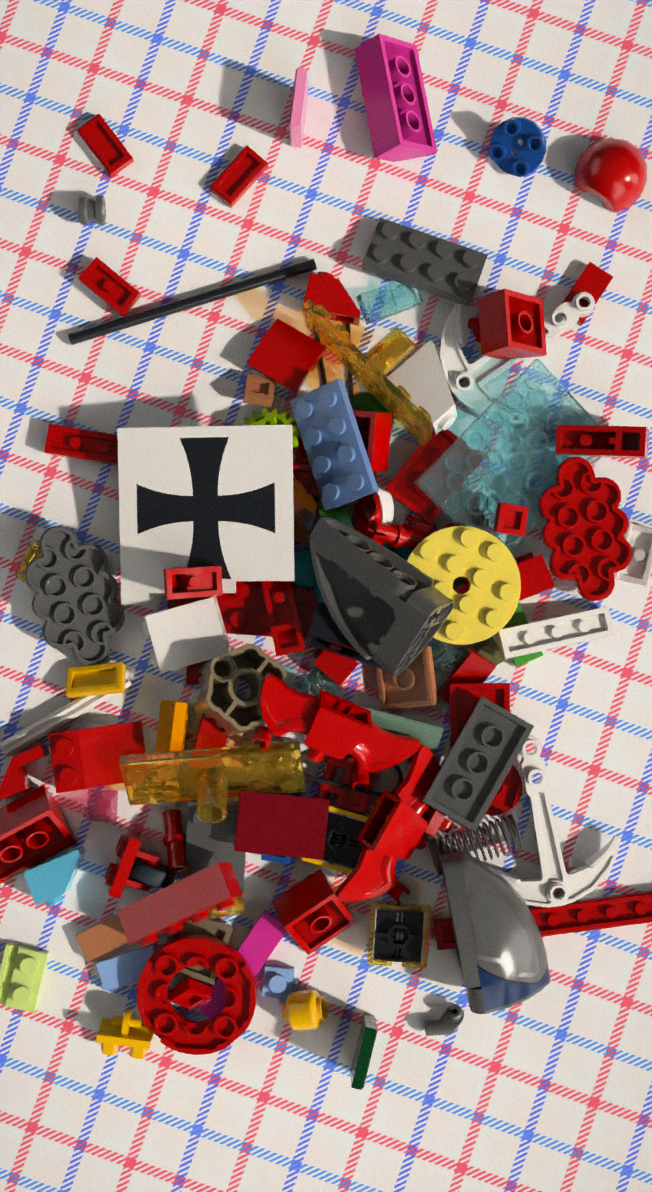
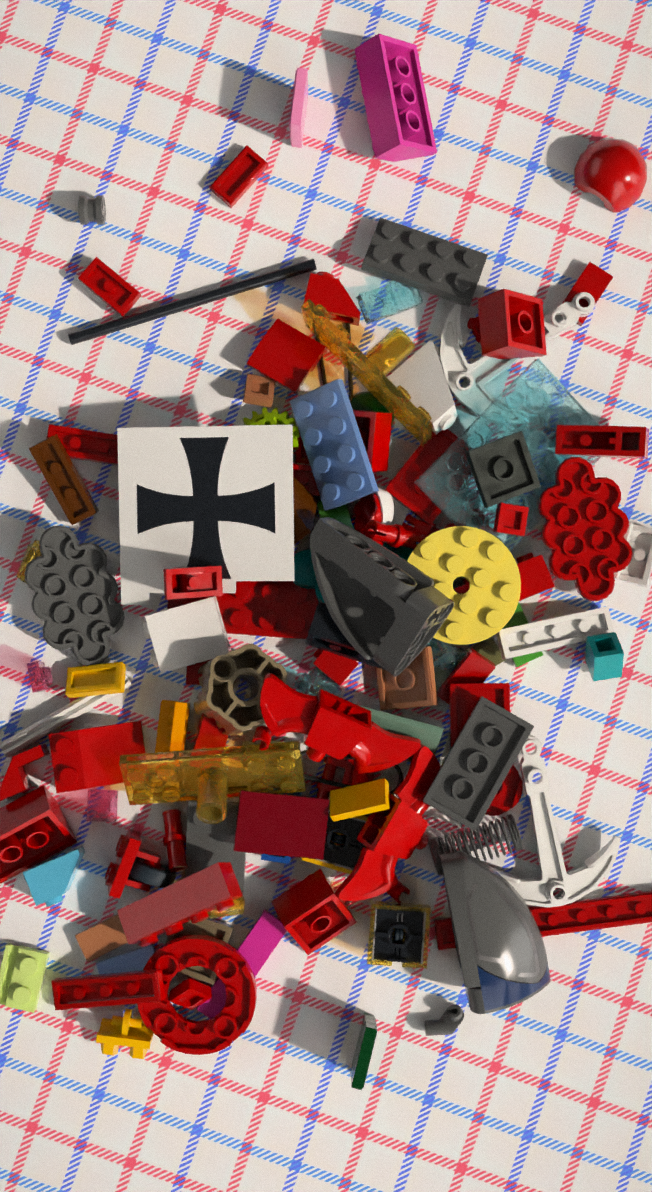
red tile [77,114,134,178] -> none
red slope [261,581,306,657] -> none
light blue plate [262,964,294,999] -> none
yellow head [282,989,328,1031] -> none
red tile [421,806,454,836] -> none
blue plate [489,117,546,177] -> none
none -> clear pink plate [27,661,52,693]
none -> reddish brown plate [29,434,99,525]
none -> red tile [51,969,166,1010]
none -> yellow tile [330,778,390,822]
none -> pearl dark grey plate [465,431,541,507]
none -> teal brick [585,632,624,681]

